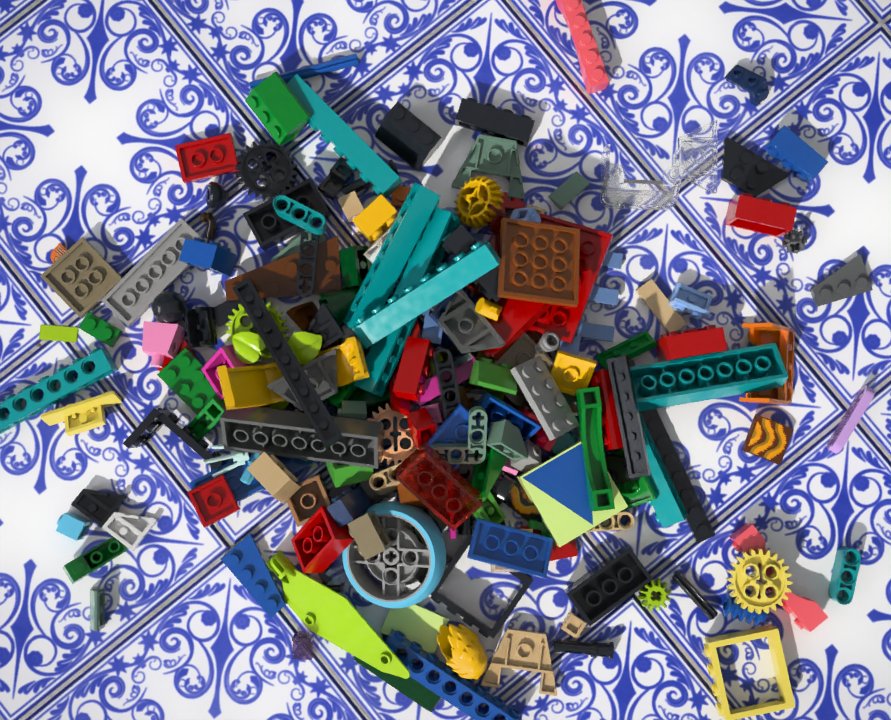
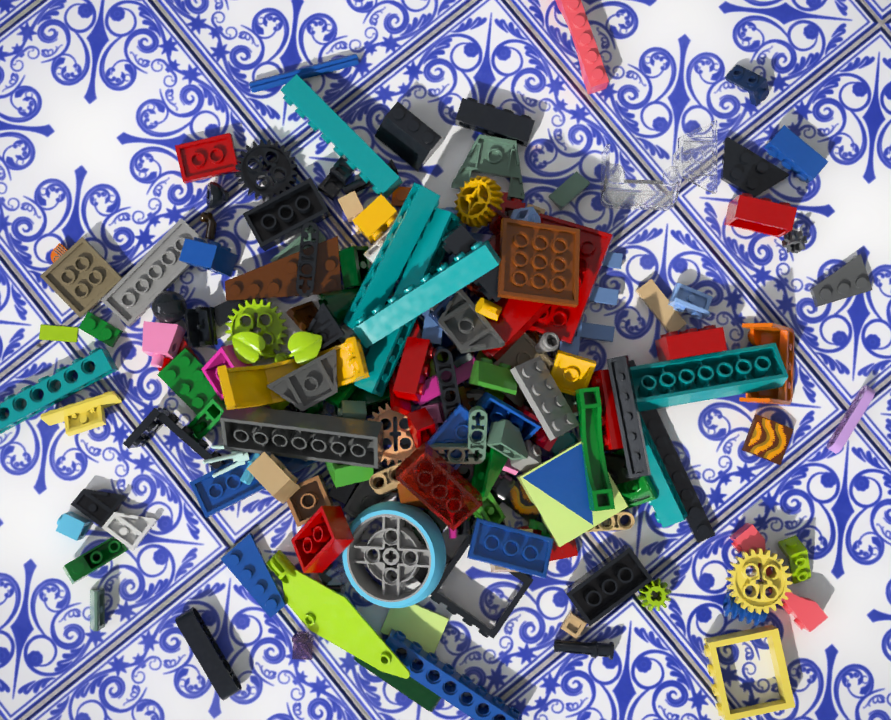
red tile [187,474,241,528] -> none
black plate [233,278,344,449] -> none
green slope [245,72,311,145] -> none
teal beam [273,195,327,235] -> none
dark blue brick [327,485,372,528] -> none
dark tan brick [347,510,392,560] -> none
yellow head [437,624,487,681] -> none
tan wing [481,628,557,696] -> none
green plate [596,330,657,370] -> none
black axle [672,571,718,620] -> none
teal beam [828,546,861,605] -> none
none -> black beam [175,607,242,701]
none -> lime bracket [778,535,811,584]

